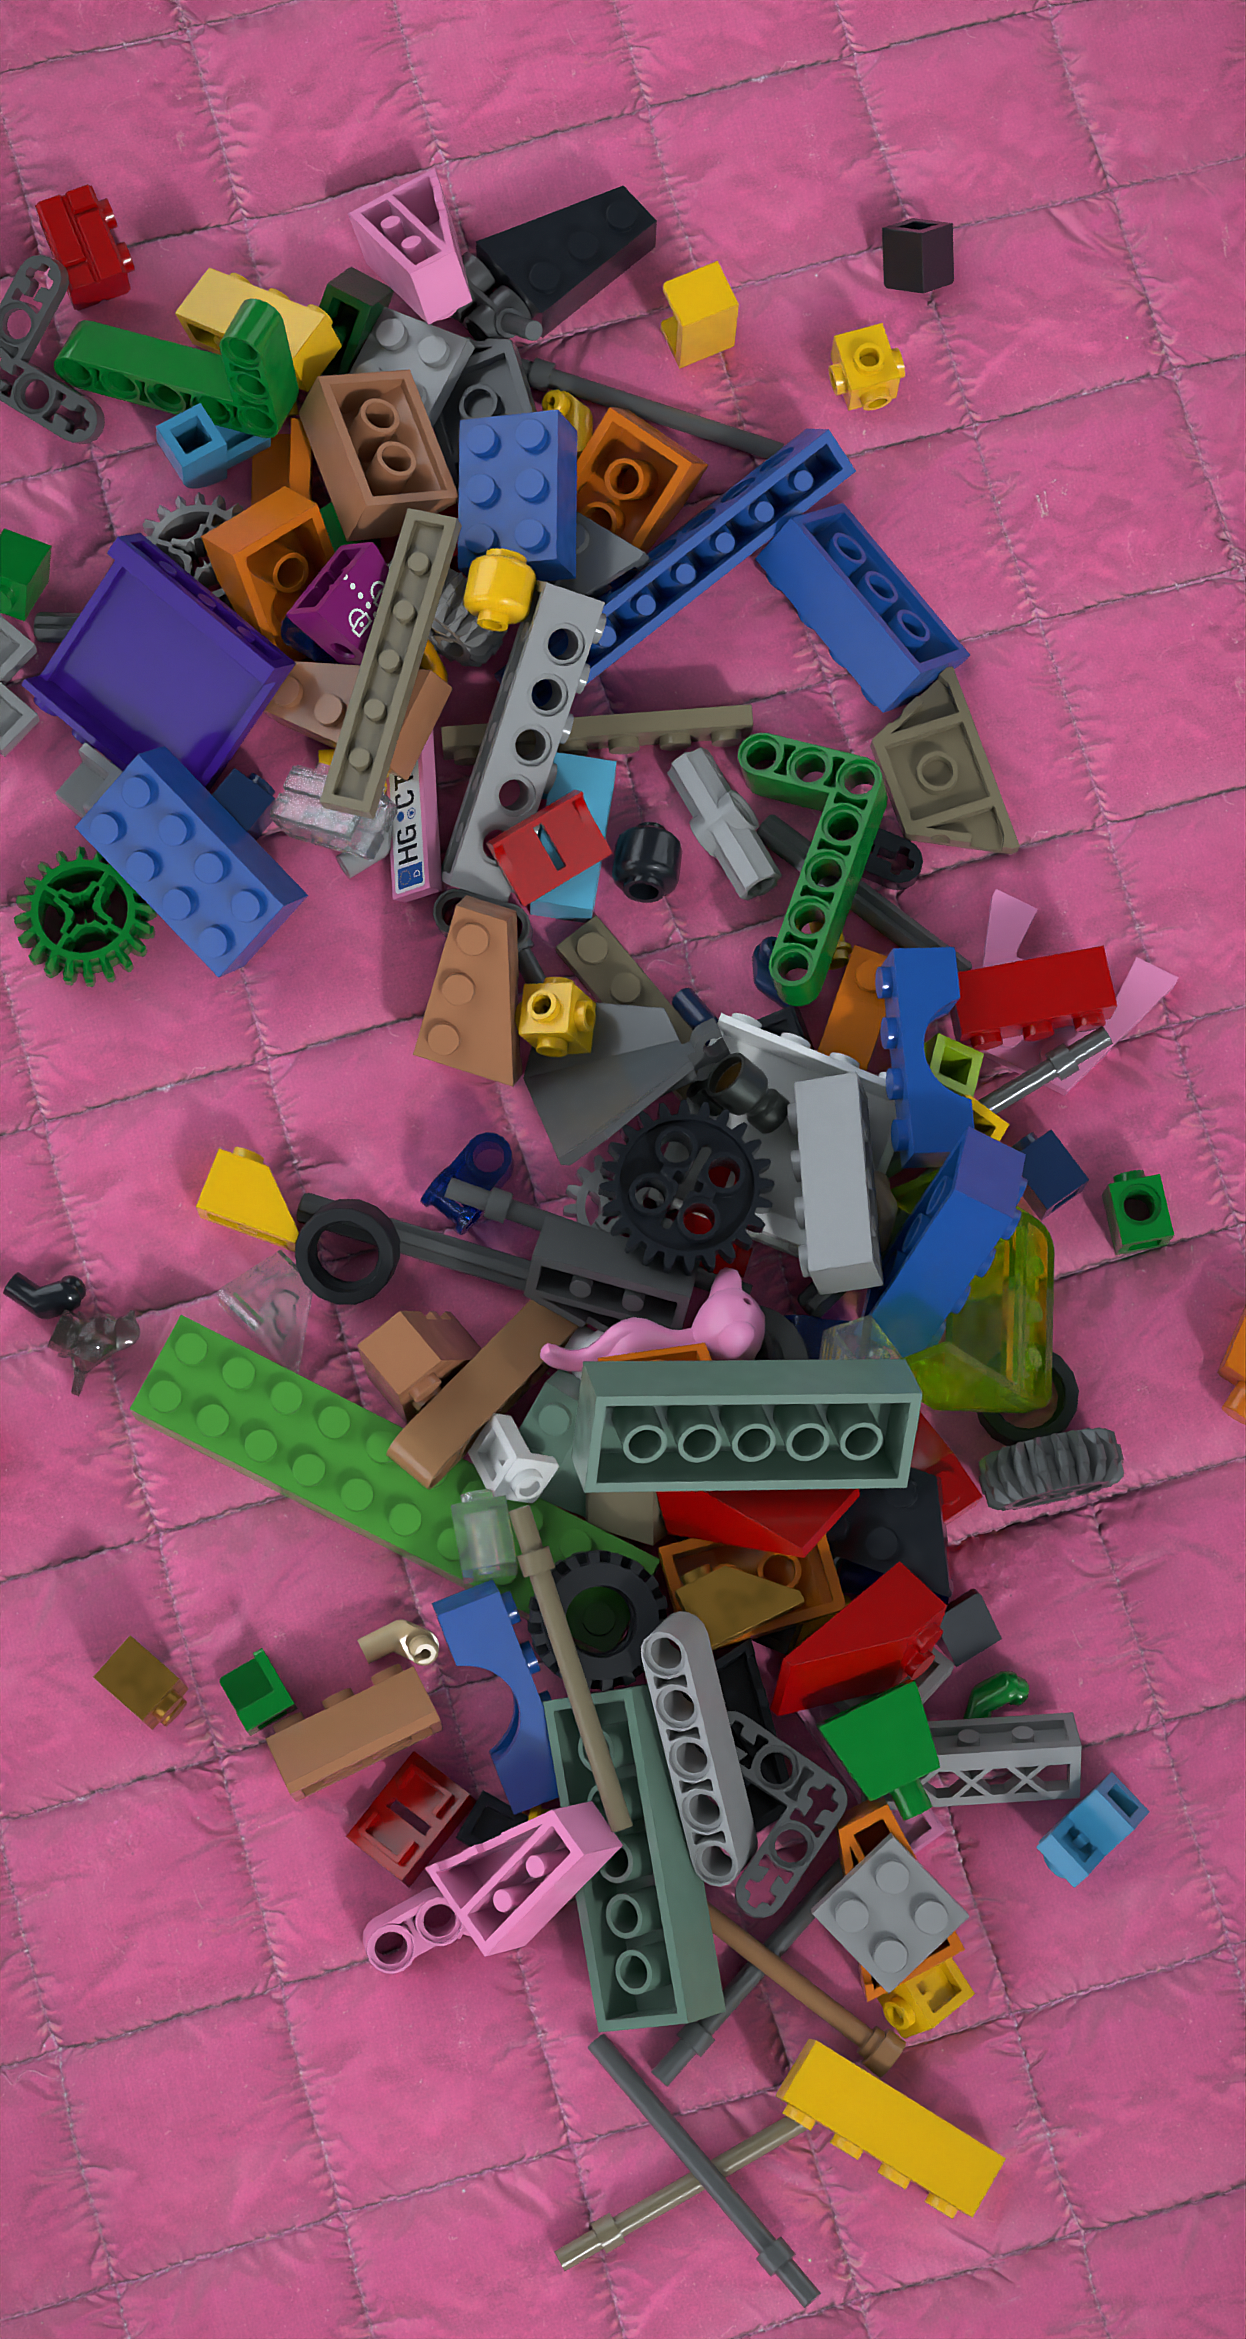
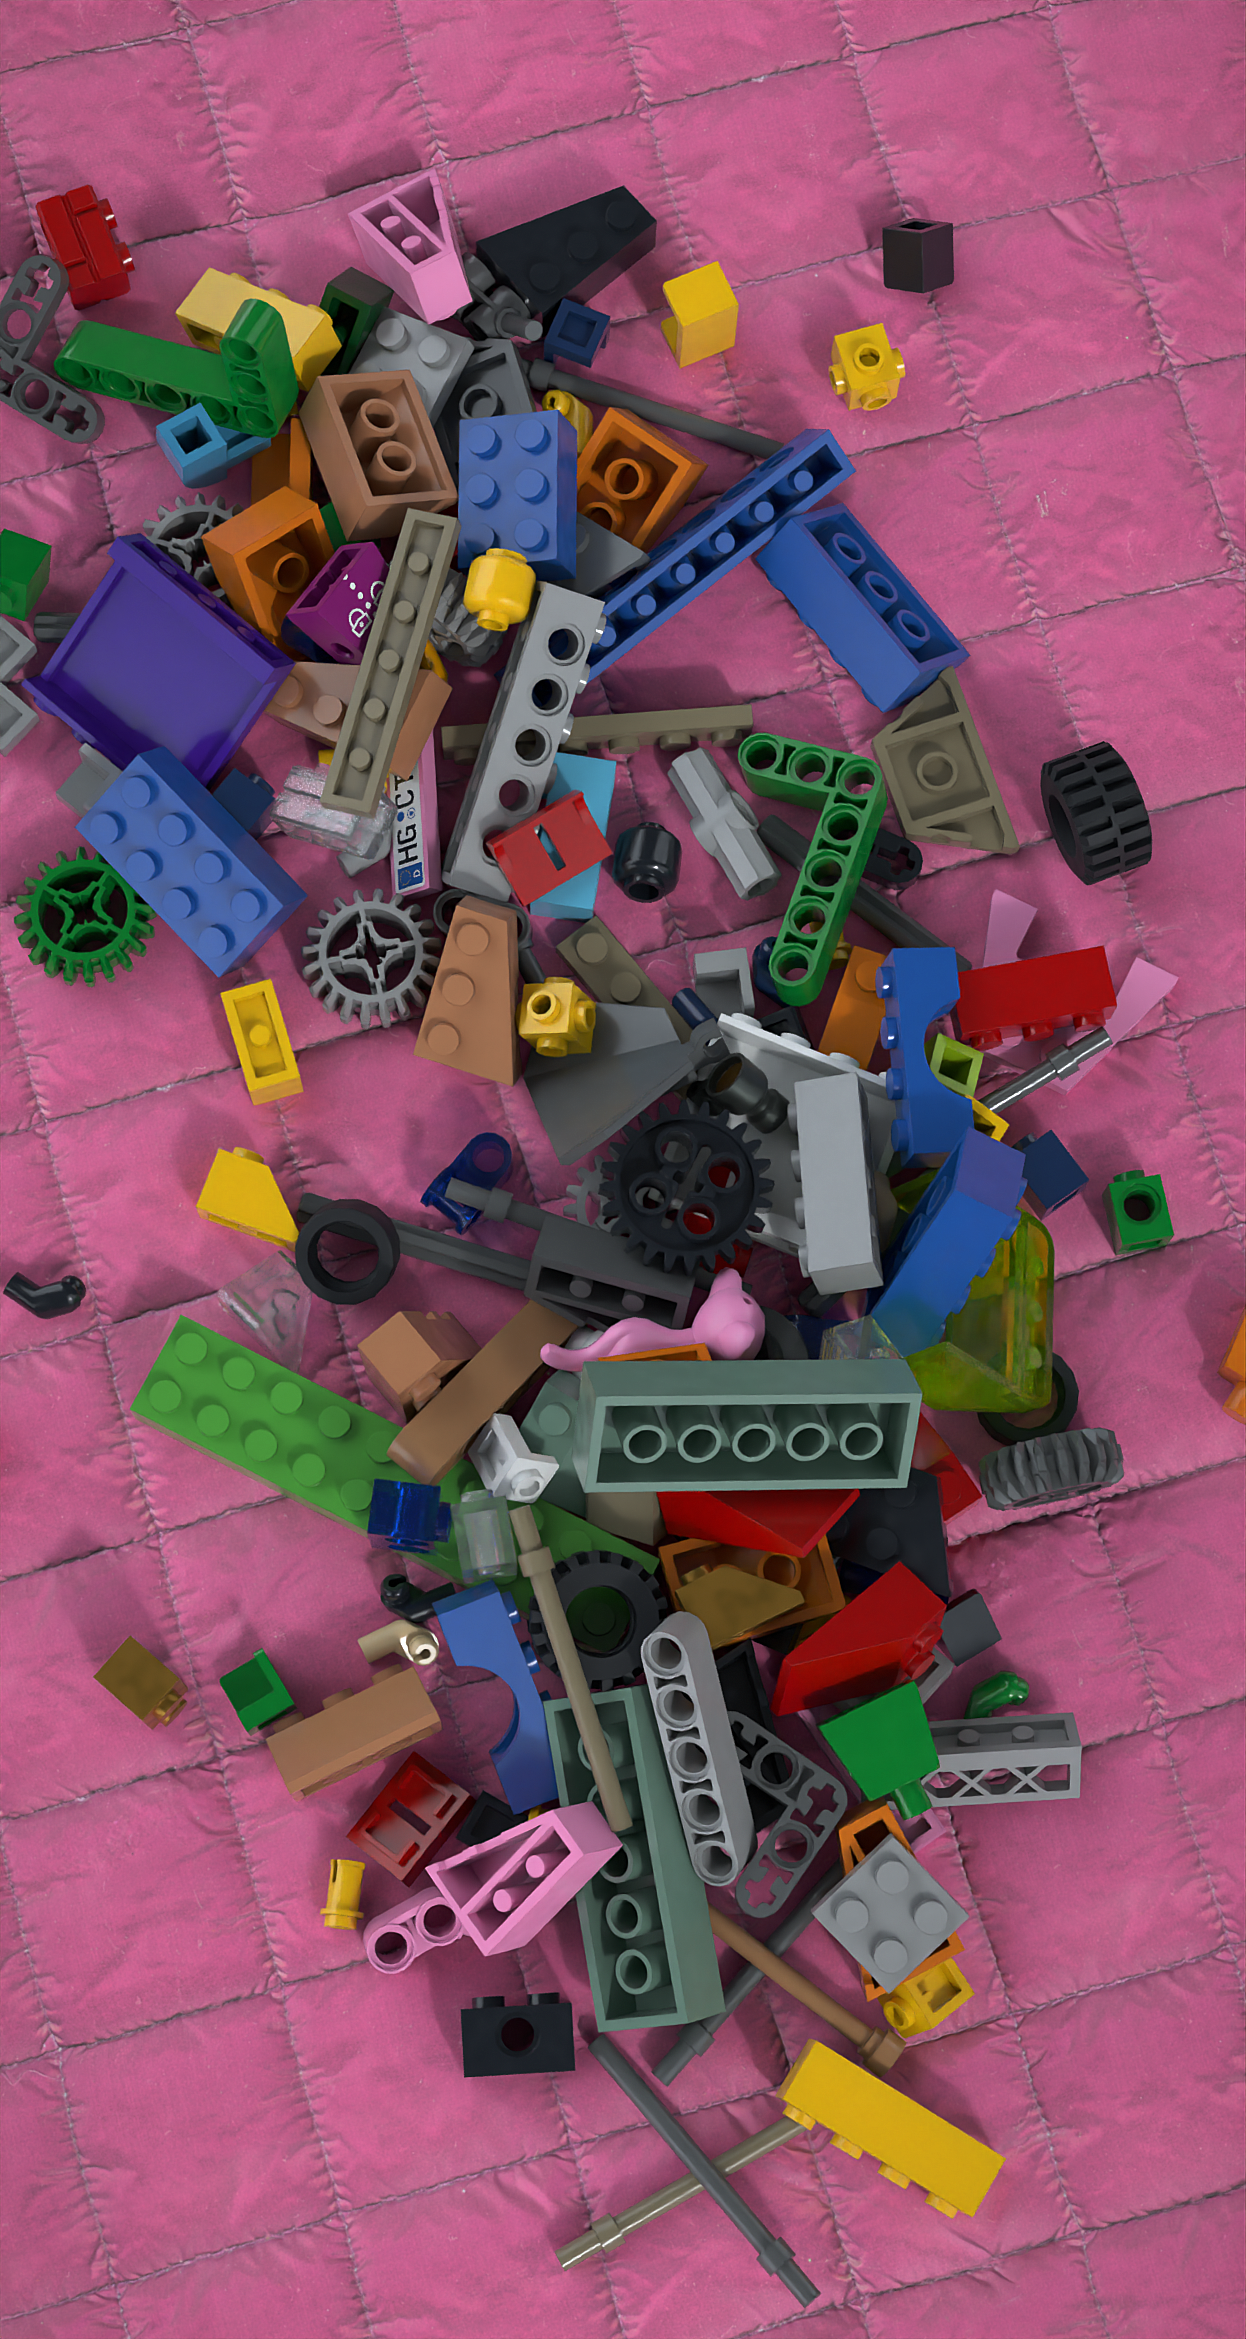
clear smoke animal [47,1309,140,1396] -> none
dark azure brick [1036,1772,1150,1888] -> none
none -> yellow panel [220,979,304,1106]
none -> light grey gear [301,888,442,1029]
none -> yellow pin [320,1859,366,1930]
none -> clear blue brick [367,1478,453,1556]
none -> black arm [380,1573,456,1623]
none -> black brick [461,1993,575,2078]
none -> dark blue panel [544,298,611,368]
none -> light grey panel [692,947,755,1019]
none -> black tyre [1040,741,1152,885]

